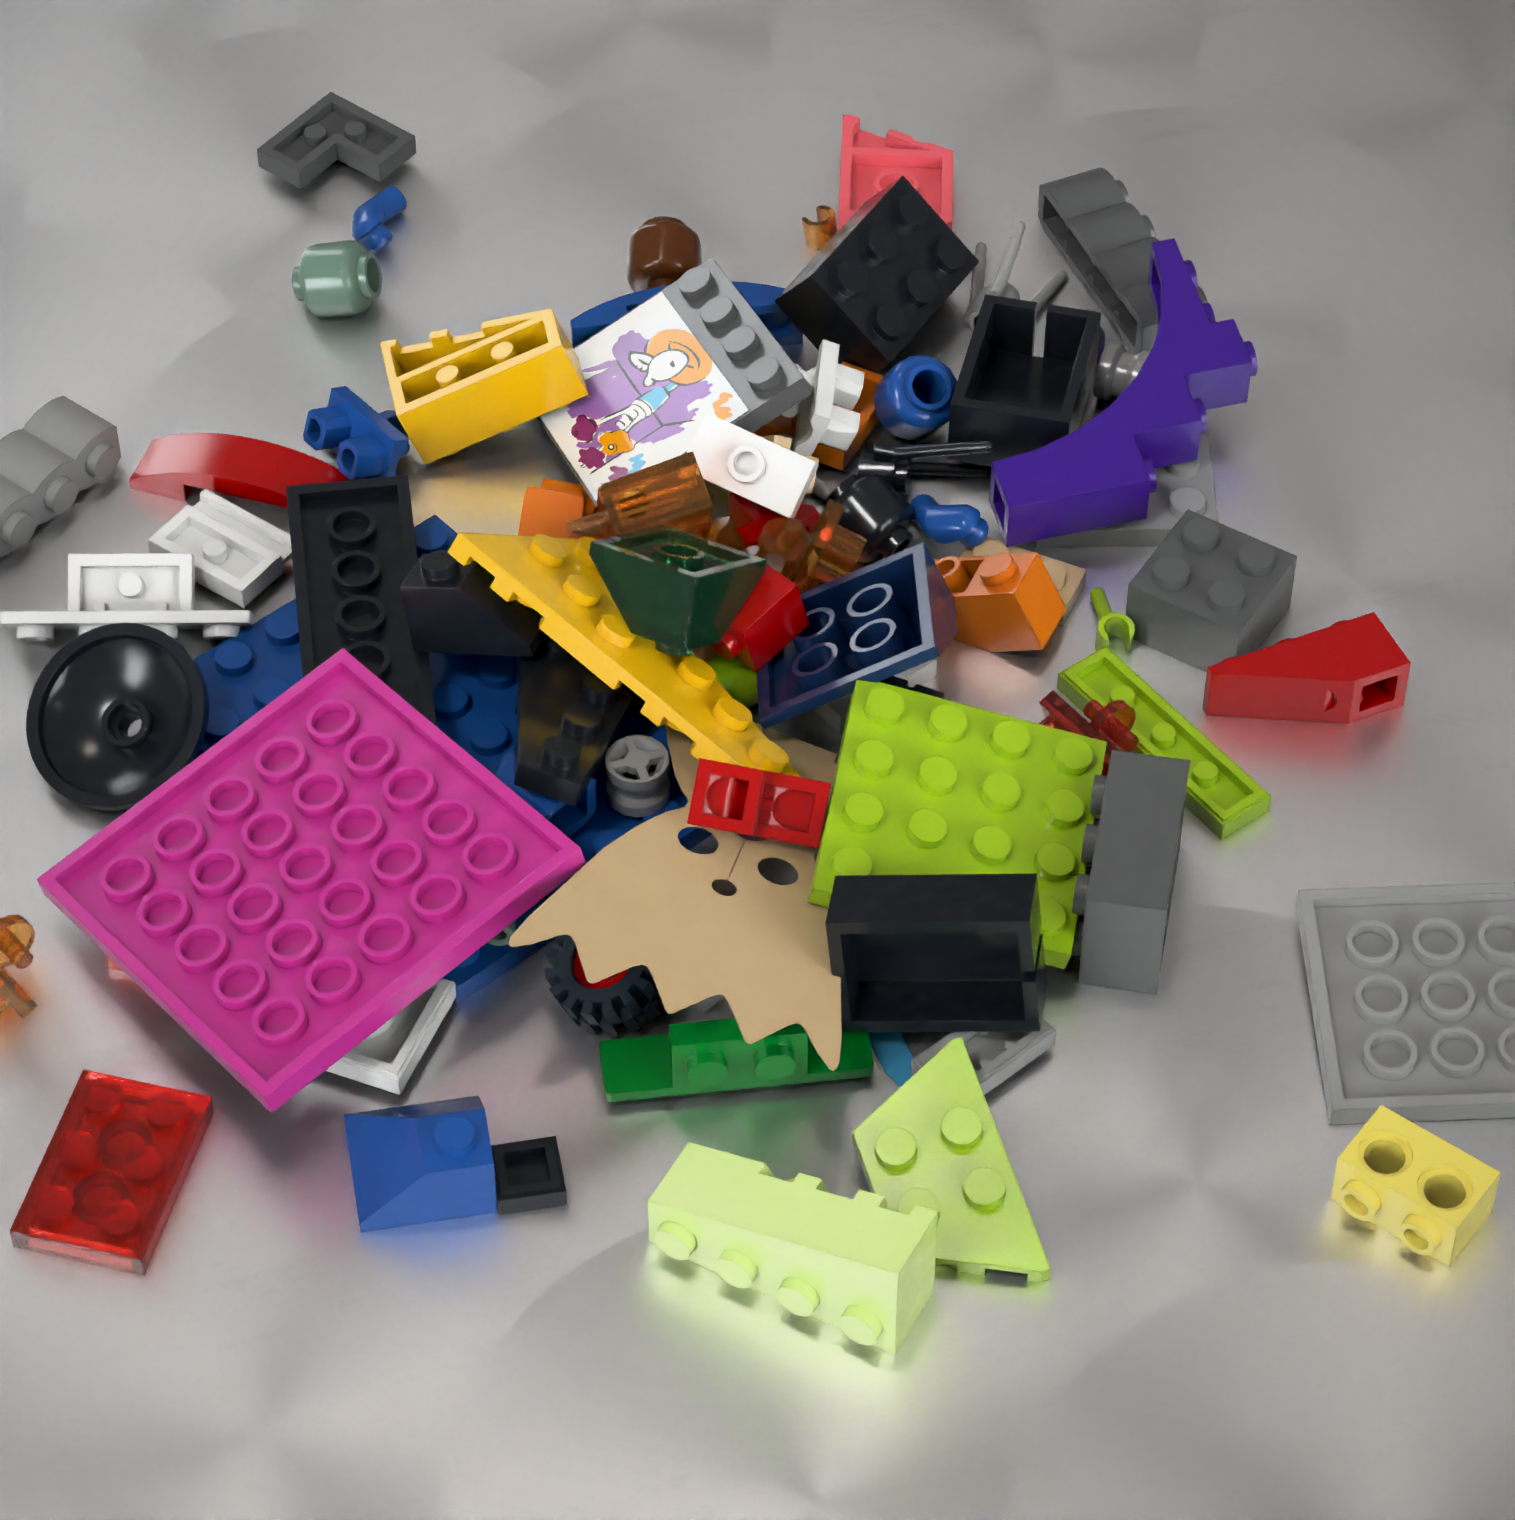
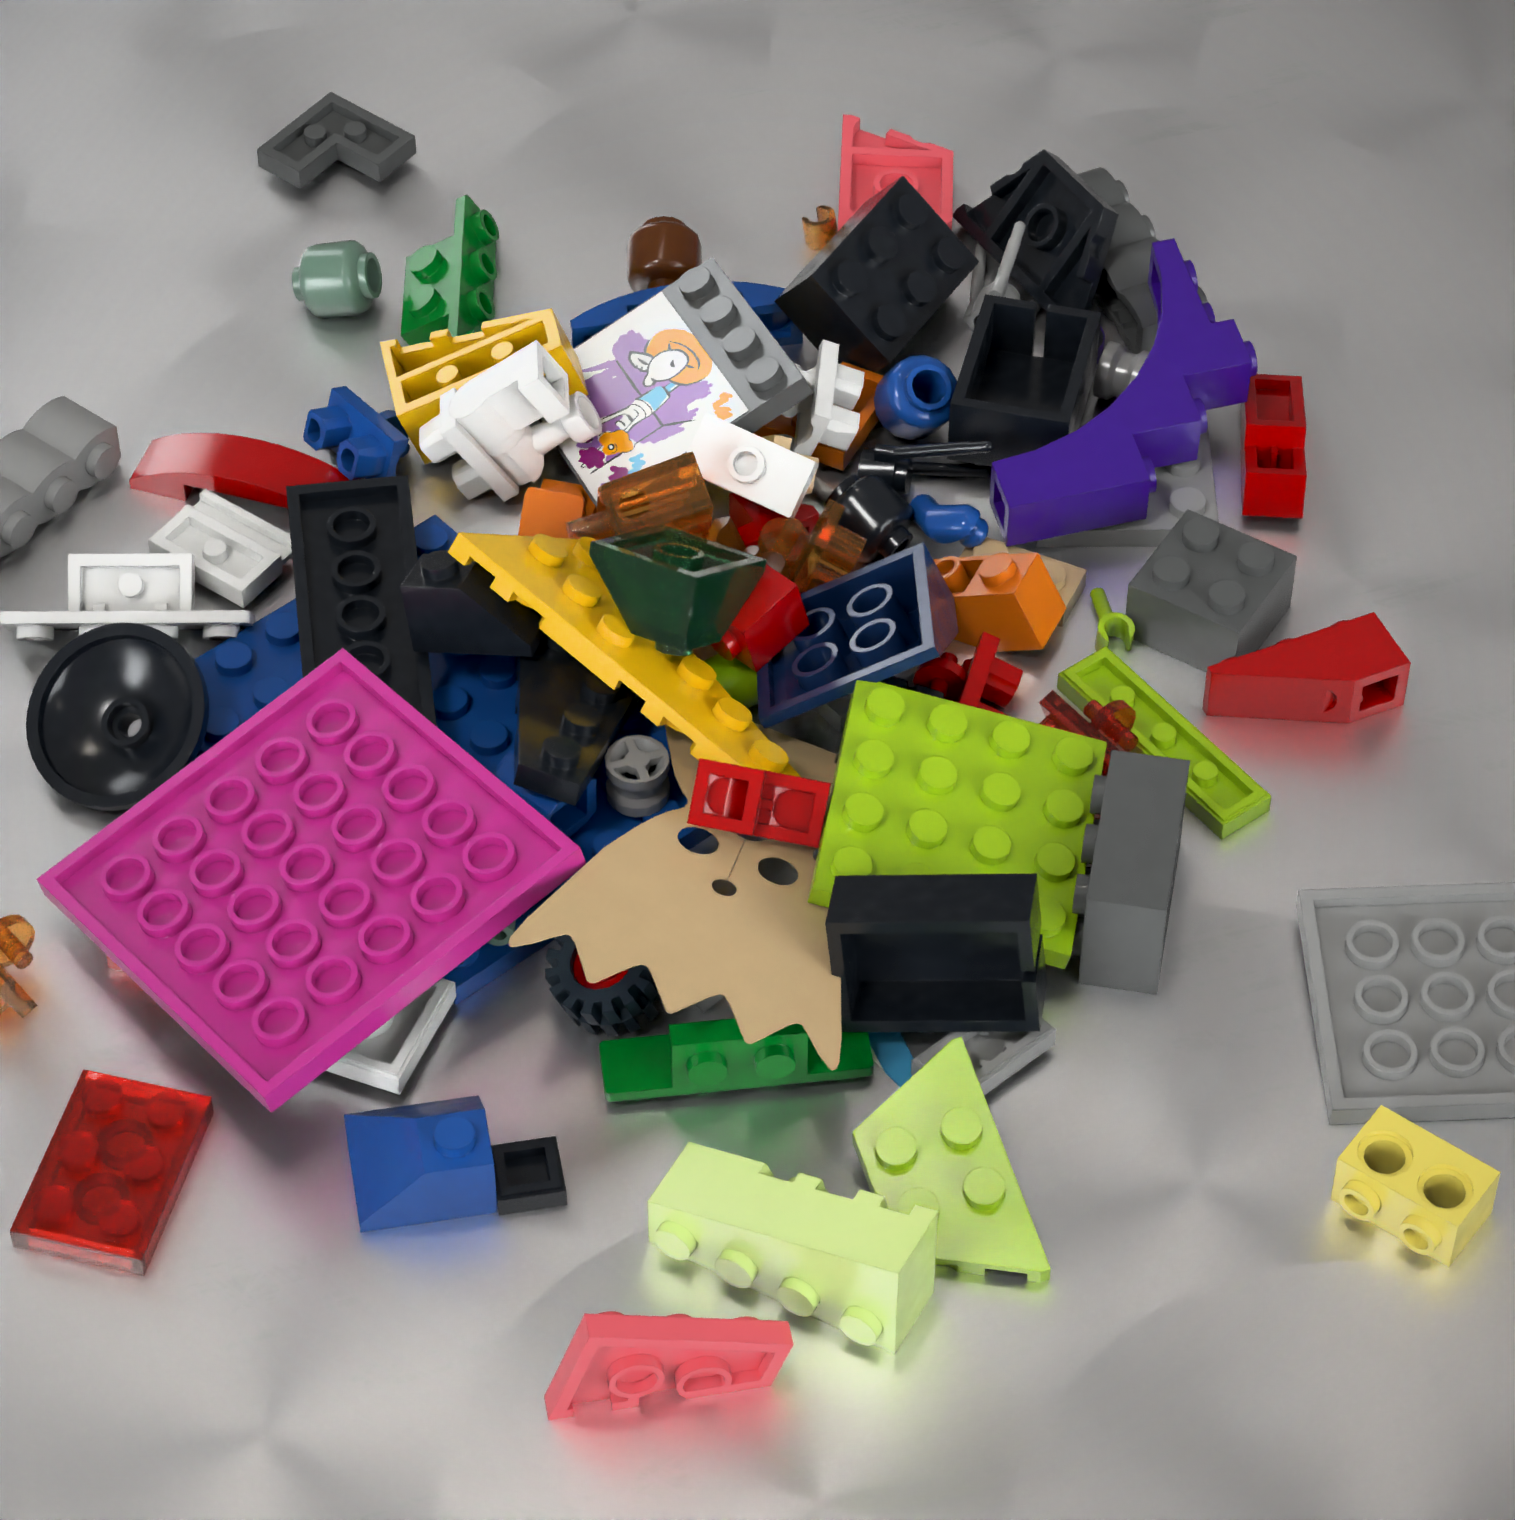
blue arm [352,185,407,254] -> none
none -> green bracket [401,194,499,345]
none -> white hips [419,340,602,502]
none -> coral wing [544,1311,794,1420]
none -> red hips [913,631,1023,716]
none -> black wing [953,149,1119,311]
none -> red slope [1241,374,1307,519]

